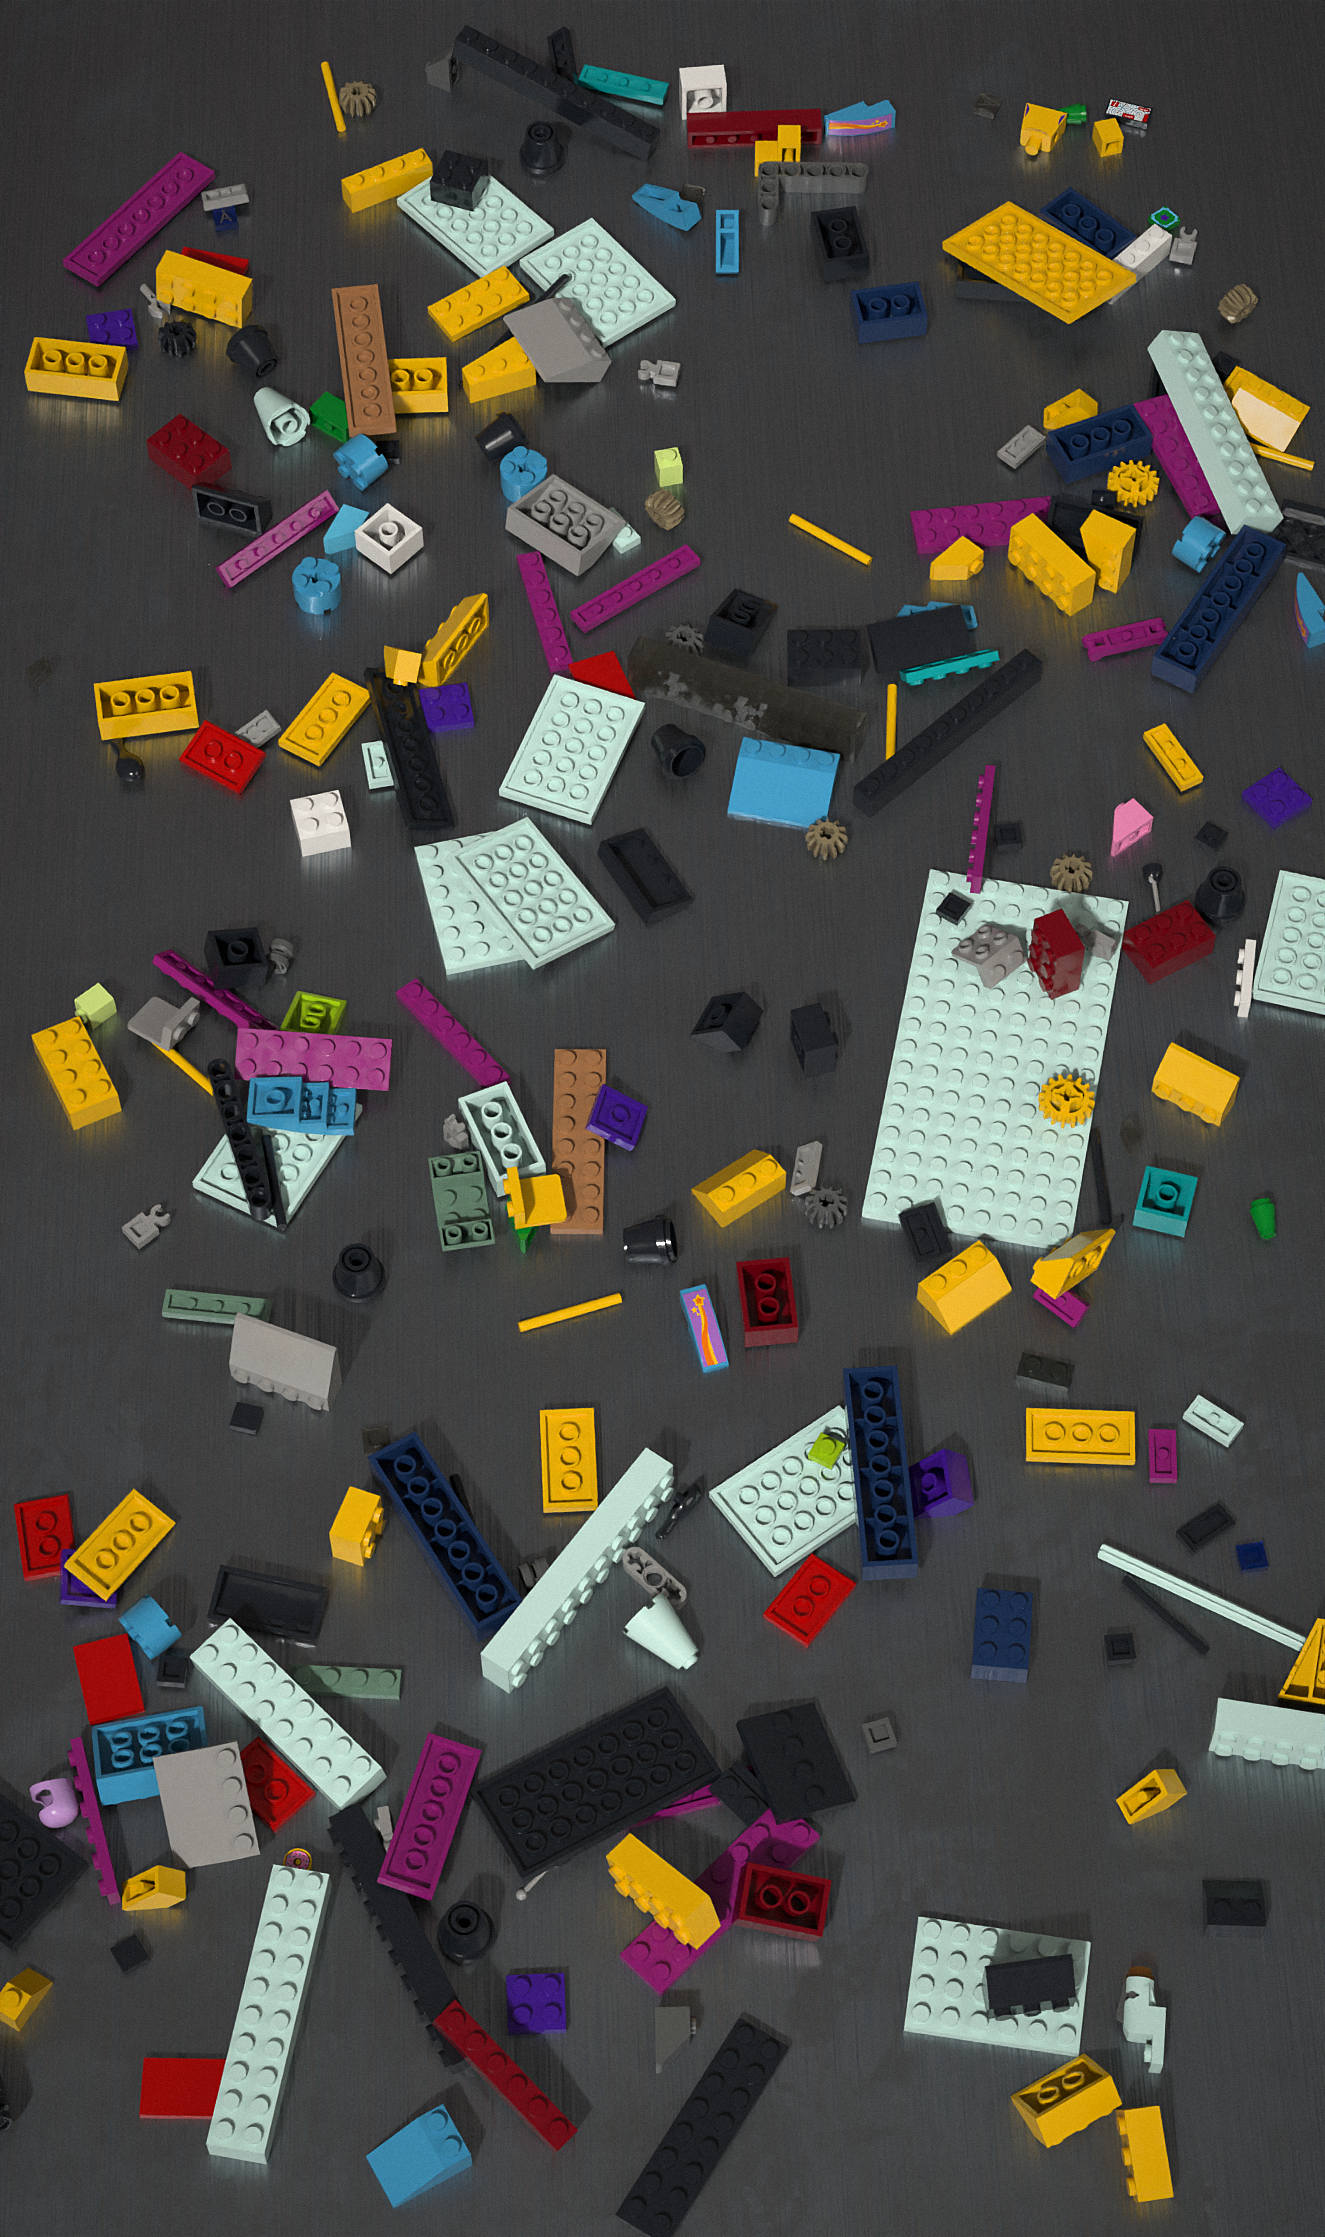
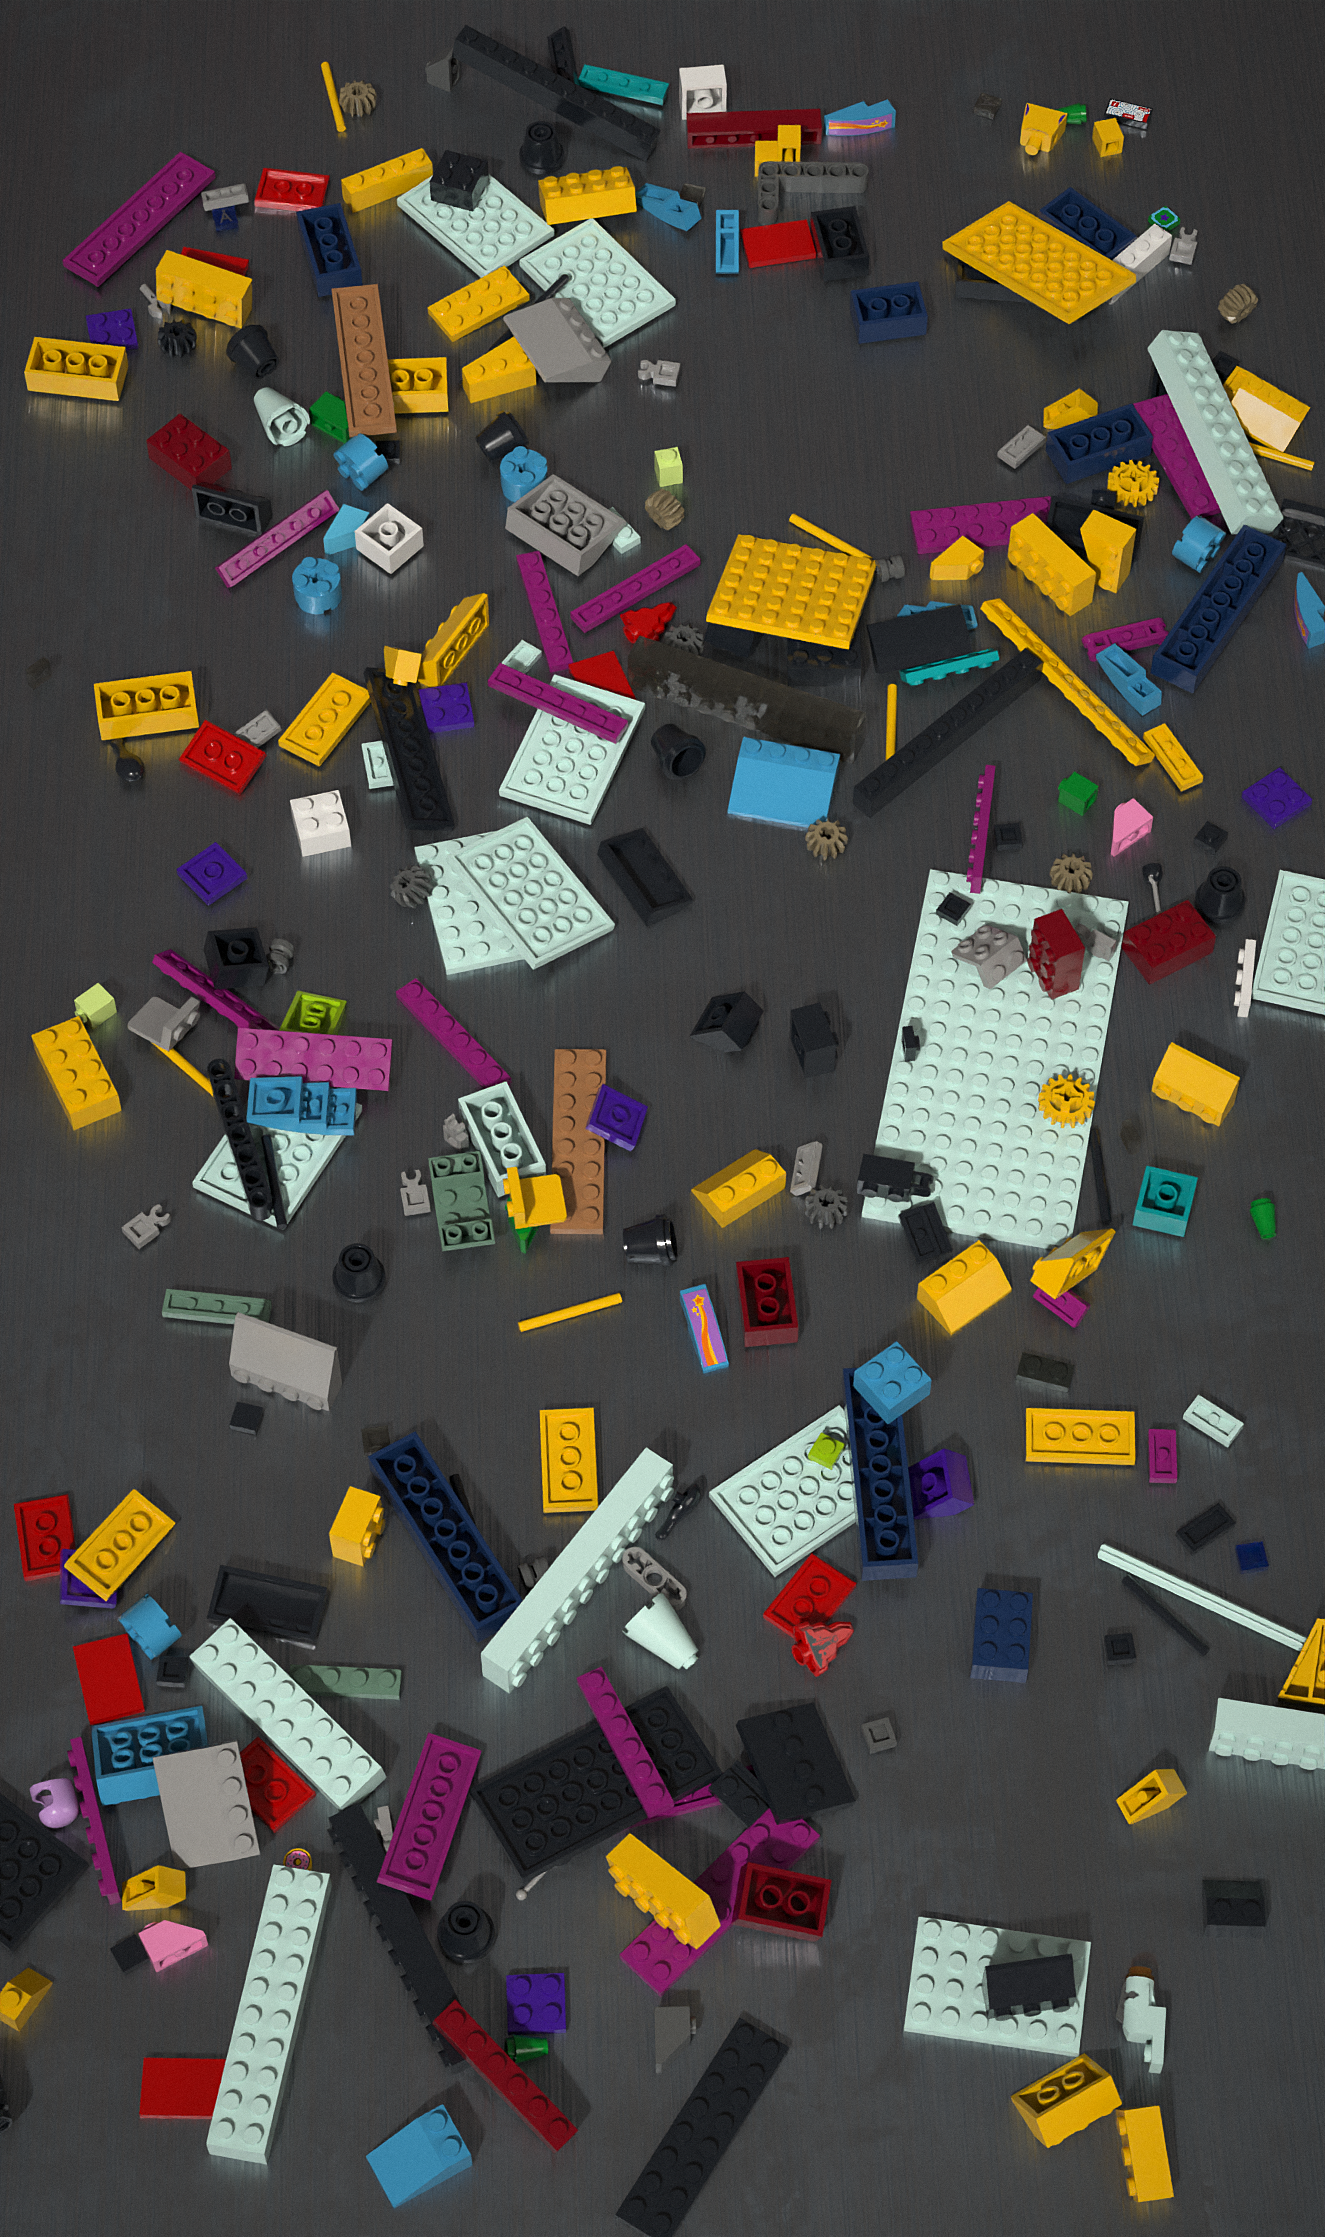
none -> bright pink slope [138,1920,209,1972]
none -> dark purple plate [176,842,248,906]
none -> red tile [254,168,330,211]
none -> dark blue brick [296,203,363,297]
none -> dark grey gear [389,865,433,908]
none -> light grey plate [400,1169,431,1216]
none -> magenta plate [488,663,628,744]
none -> light aqua tile [502,640,542,674]
none -> green cone [504,2034,548,2064]
none -> yellow brick [538,166,637,225]
none -> magenta plate [576,1666,674,1818]
none -> red rock [620,602,677,648]
none -> yellow plate [706,534,876,650]
none -> red tile [740,219,816,268]
none -> red rock [791,1621,854,1677]
none -> dark azure brick [853,1341,932,1424]
none -> black brick [857,1153,934,1202]
none -> dark grey wheel [875,554,905,583]
none -> black plate [901,1026,920,1062]
none -> yellow plate [980,598,1155,766]
none -> green brick [1058,771,1099,816]
none -> dark azure slope [1096,643,1162,716]

